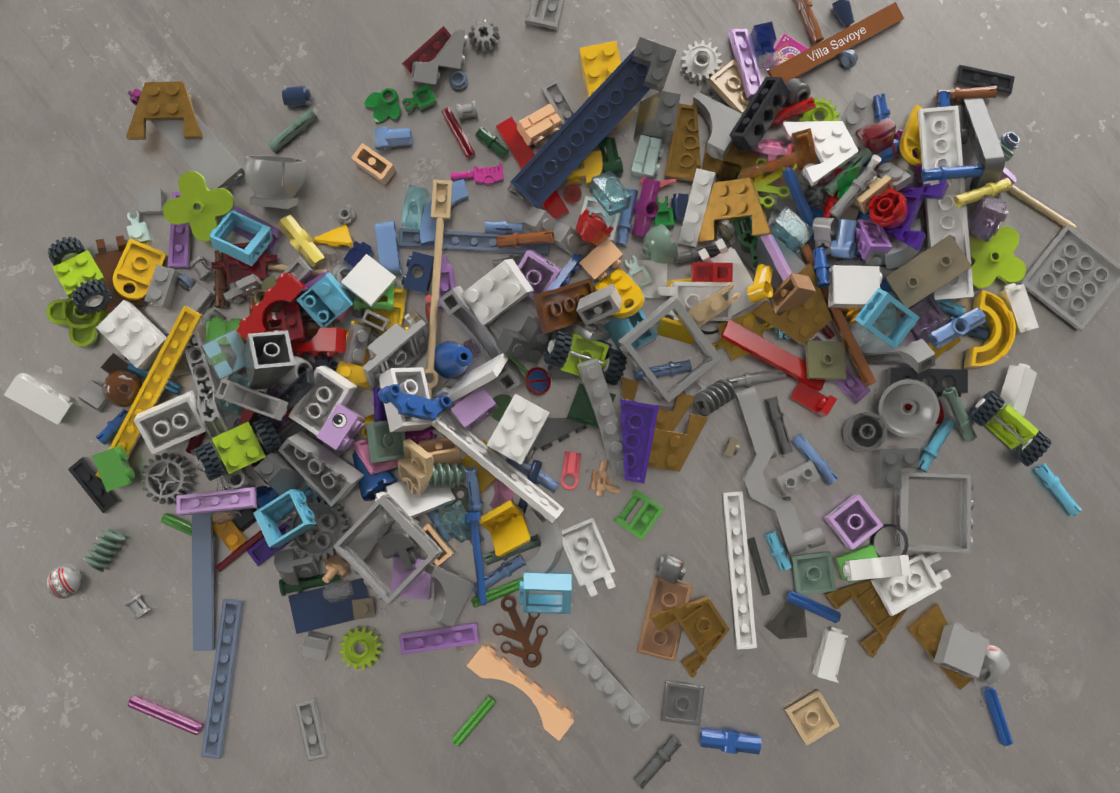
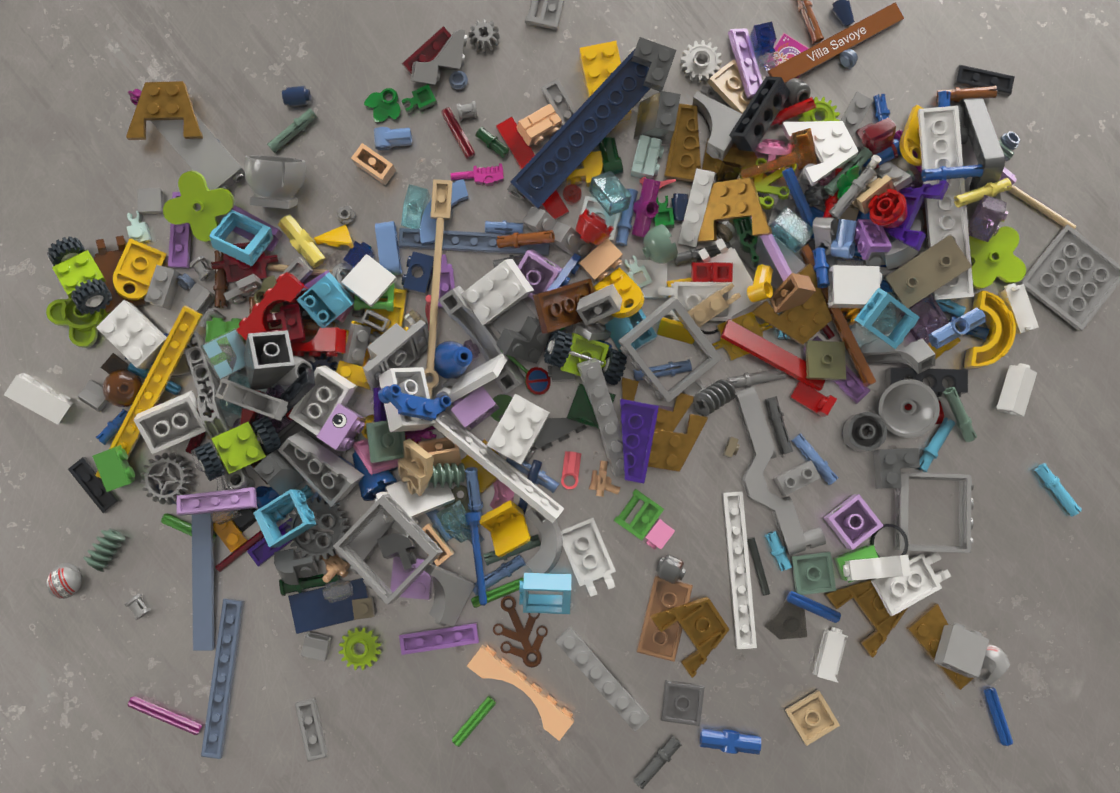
plate [968,390,1052,467] -> none
none -> bright pink brick [645,519,675,550]

